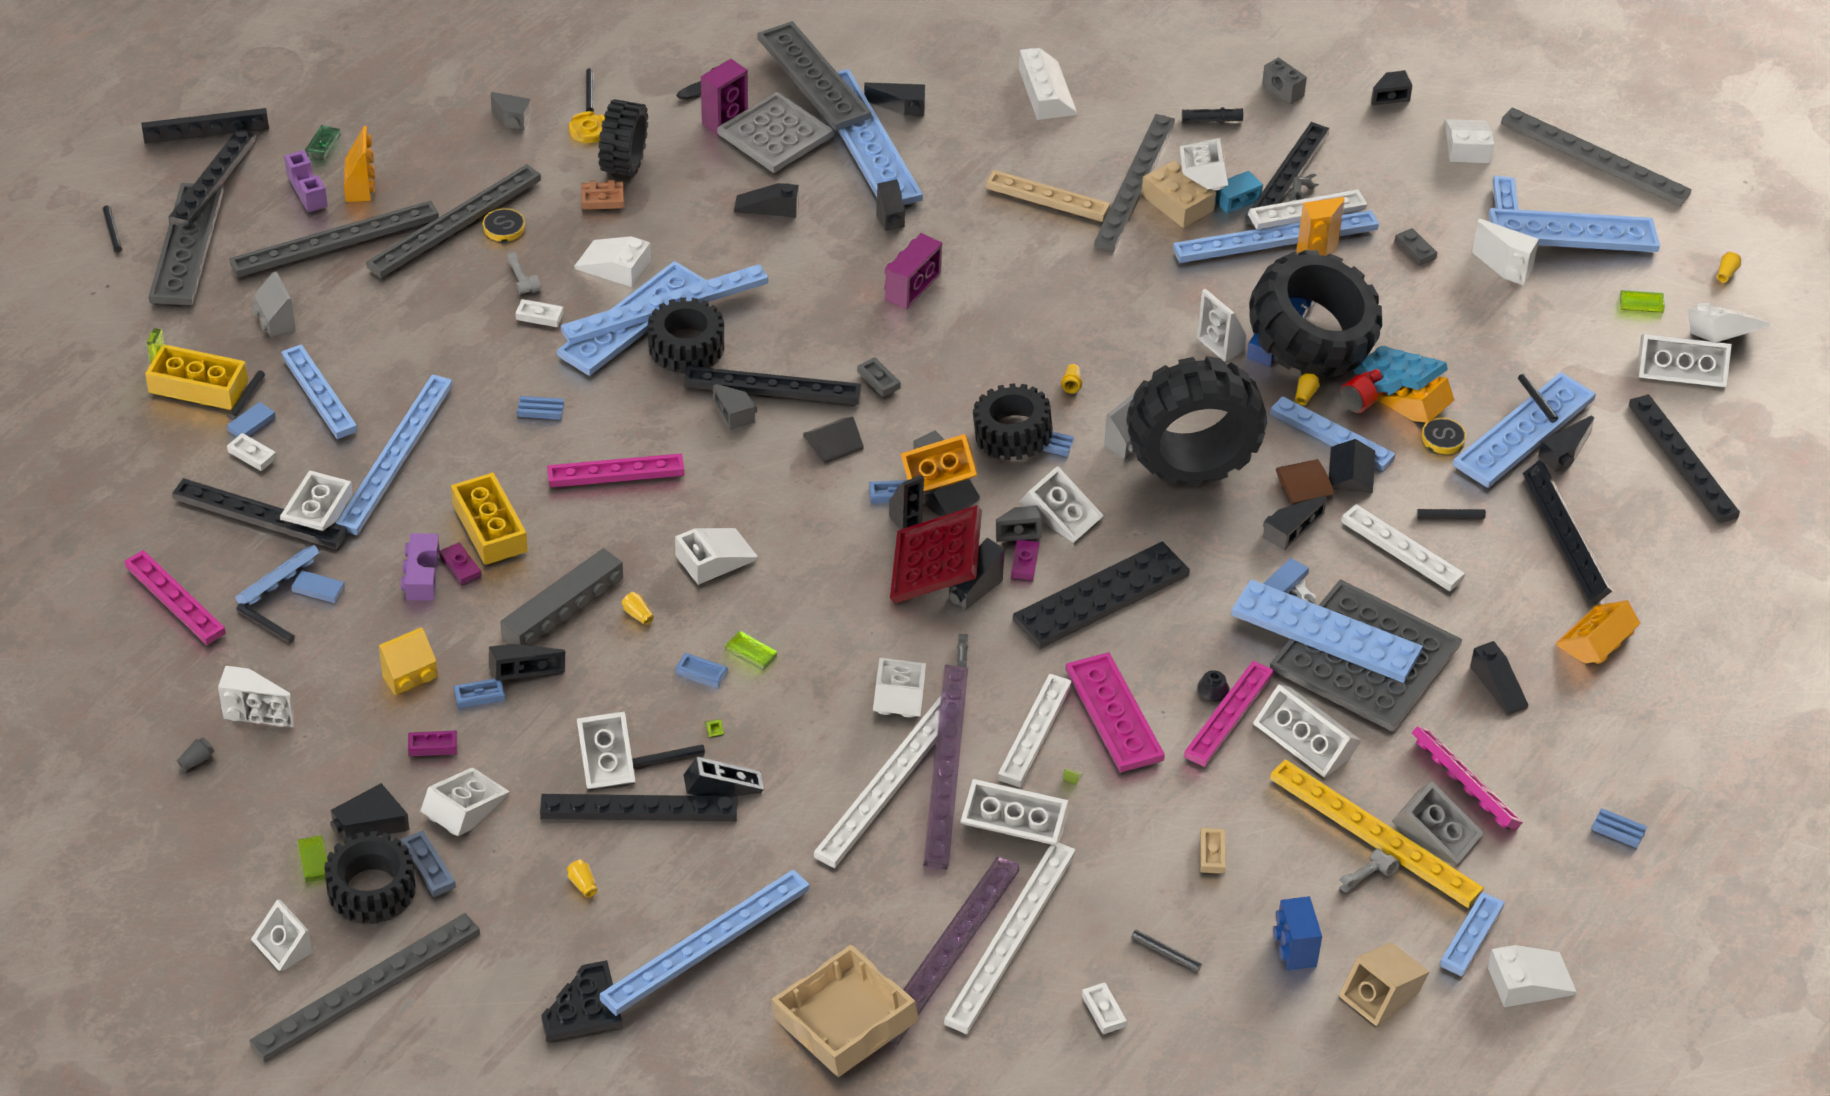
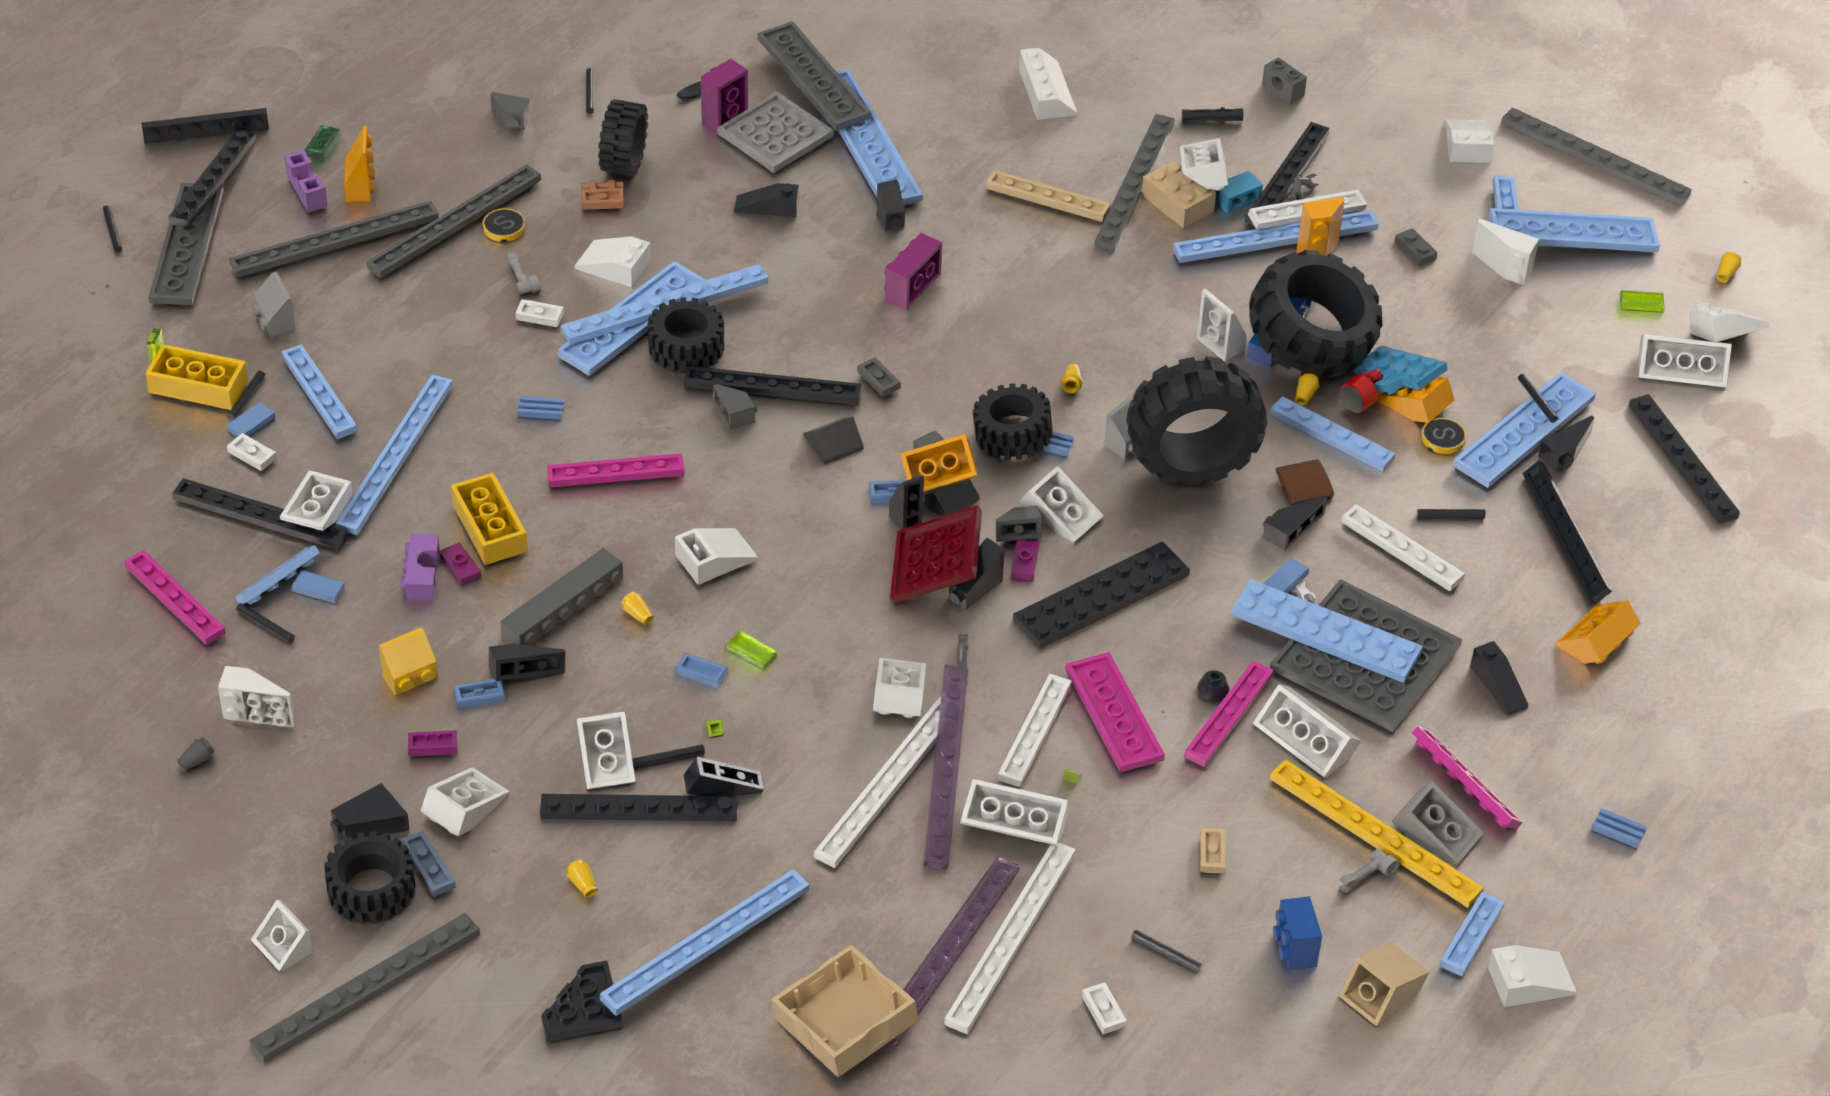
clear neon green tile [297,835,327,883] -> none
yellow tile [568,111,605,143] -> none
black slope [864,82,925,116] -> none
black slope [1328,439,1375,493] -> none
black slope [1371,70,1413,106] -> none

